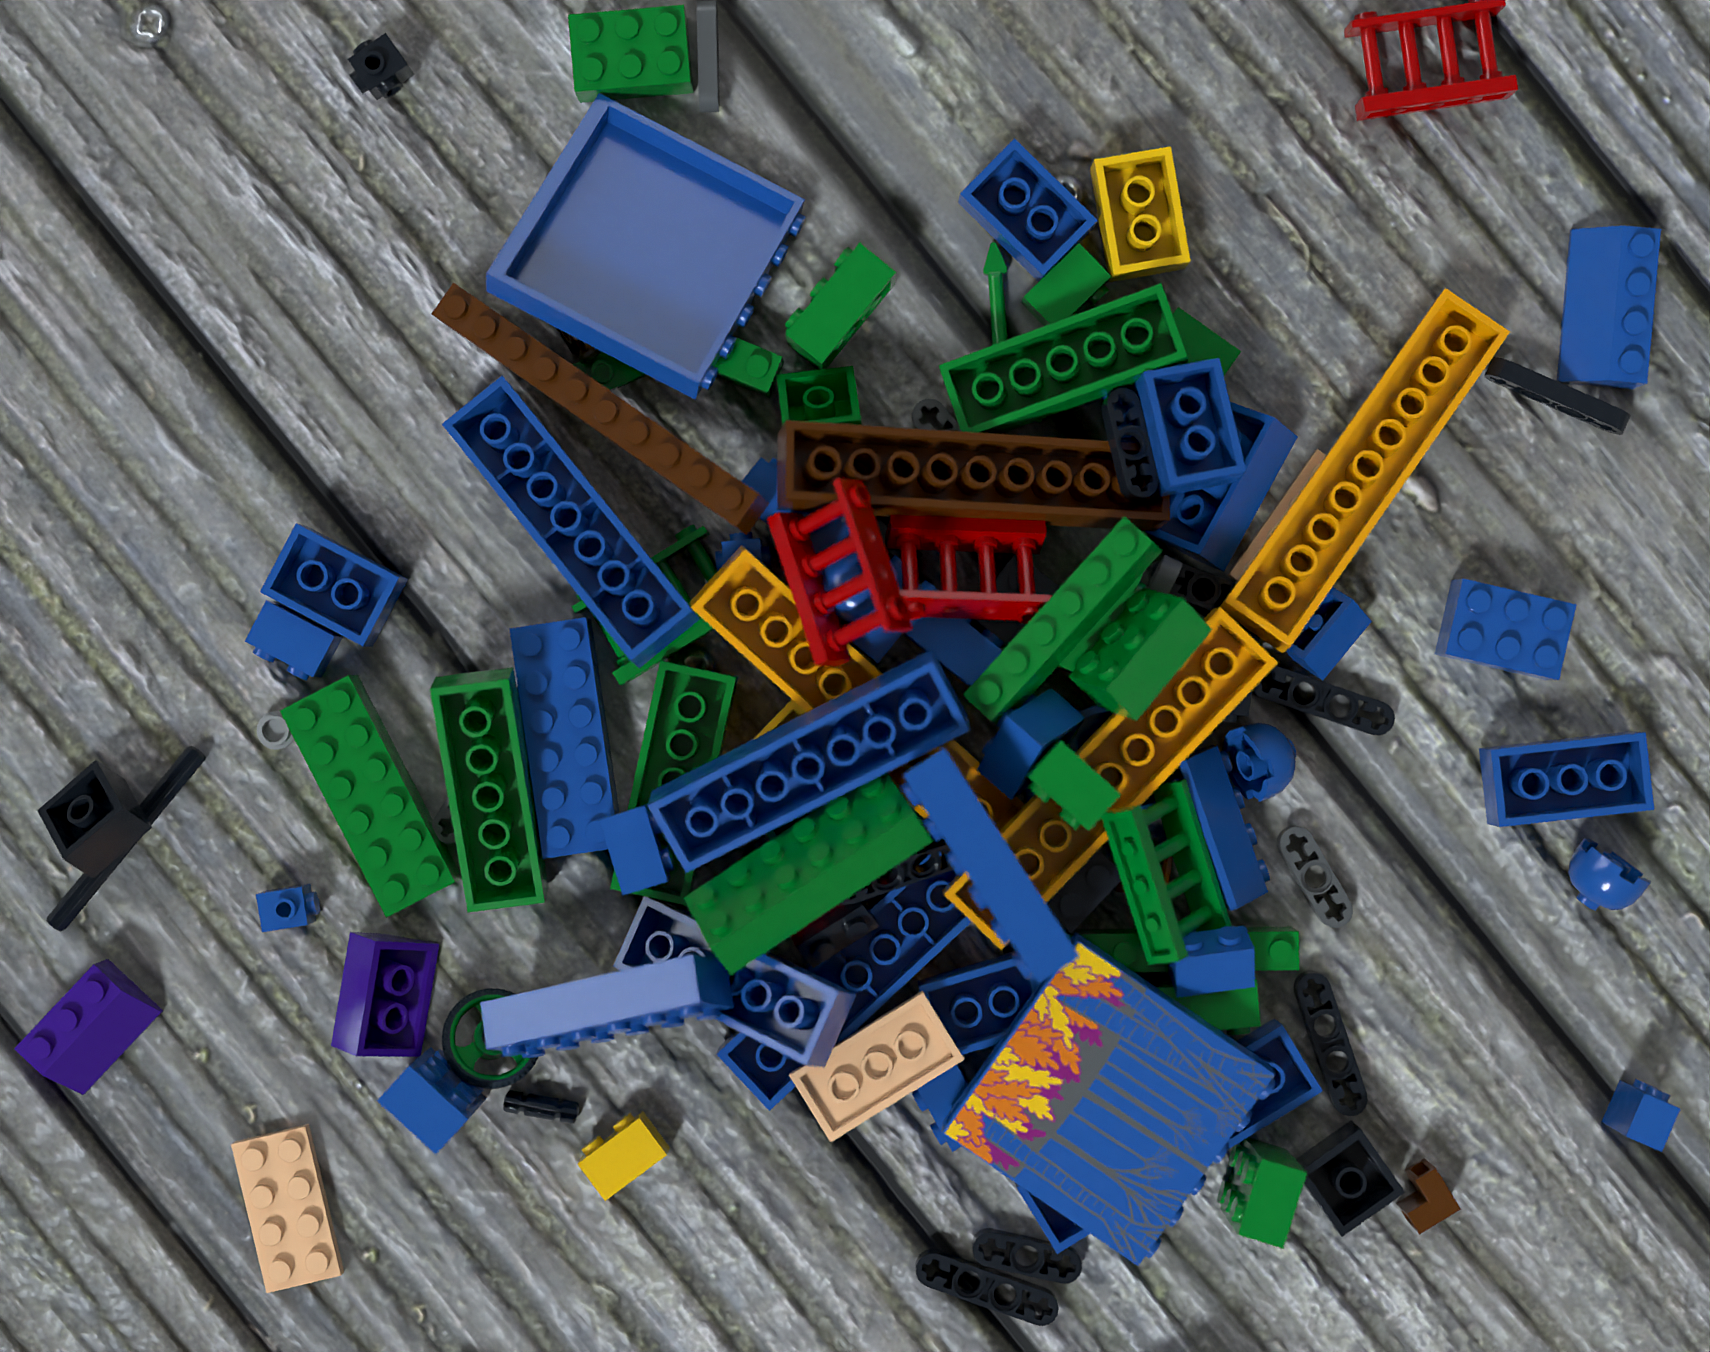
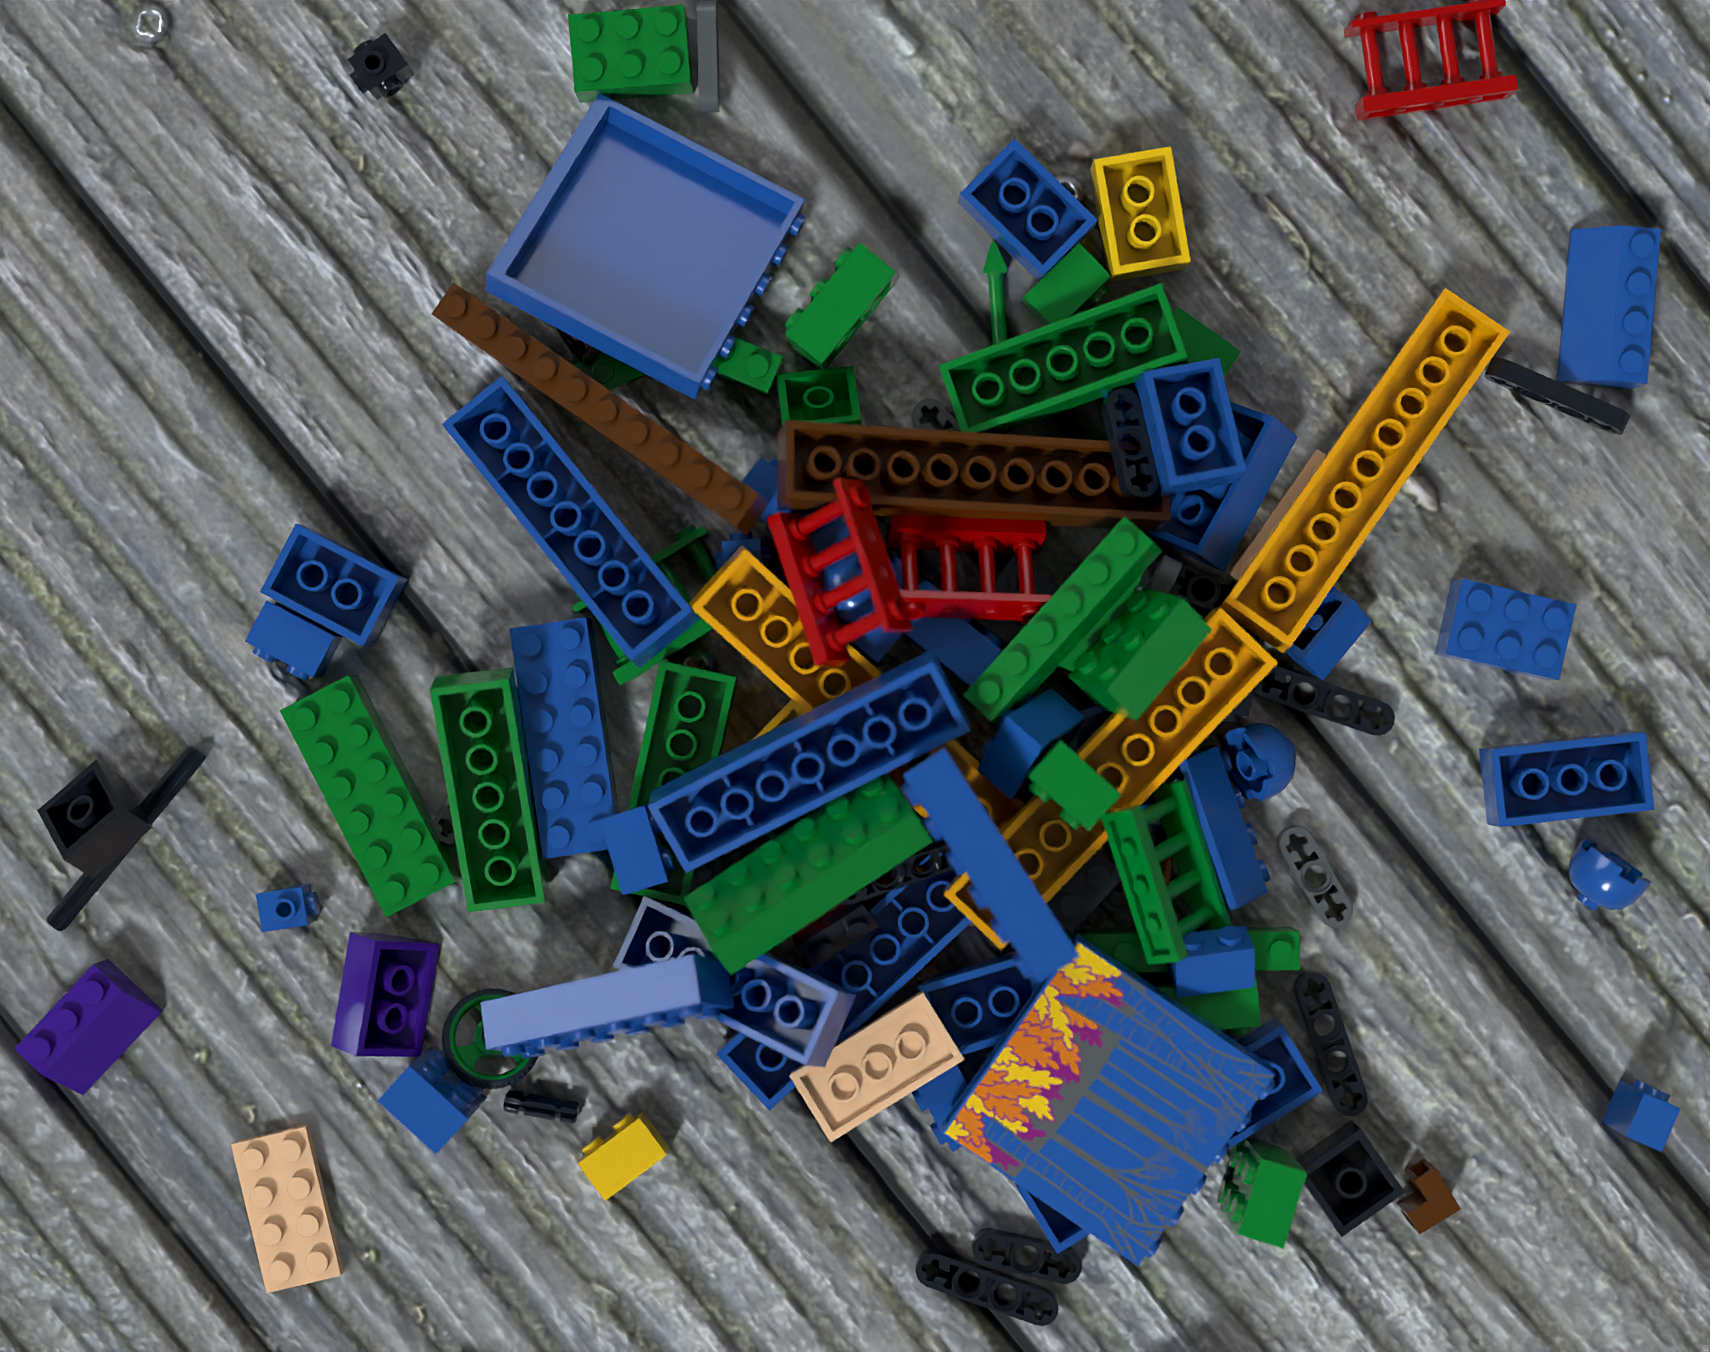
light grey plate [257,711,294,750] -> none

